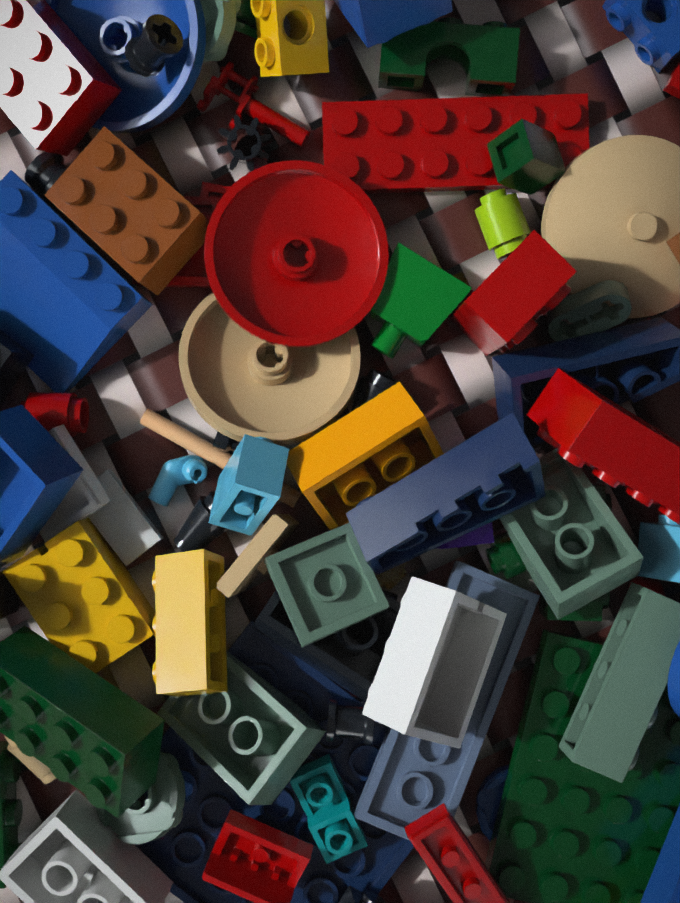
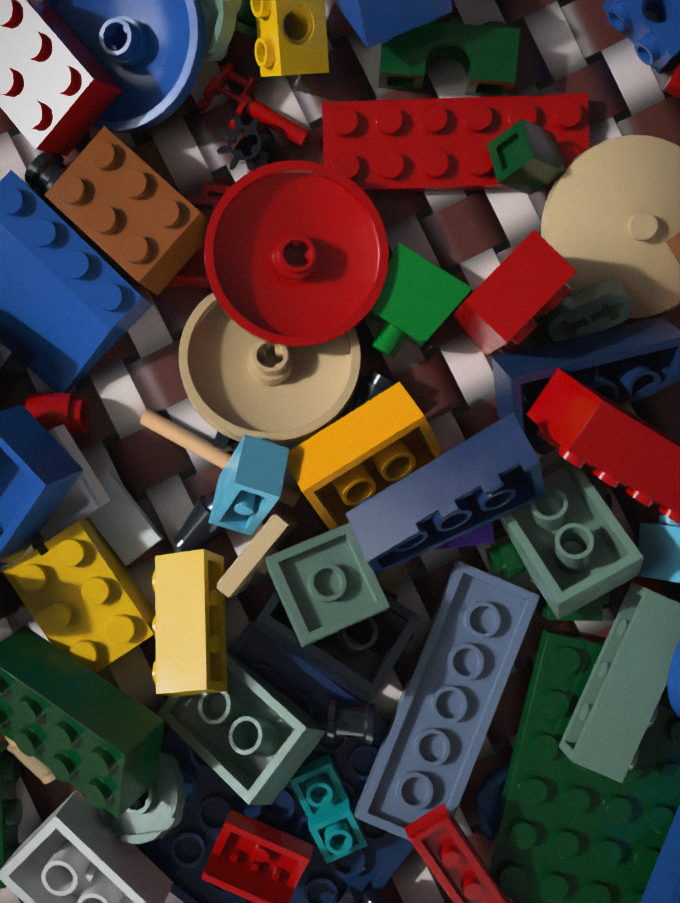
black bush [124,14,183,77] -> none
medium azure arm [148,455,208,507] -> none
white piece [362,576,507,749] -> none
lime brick [474,188,531,259] -> none

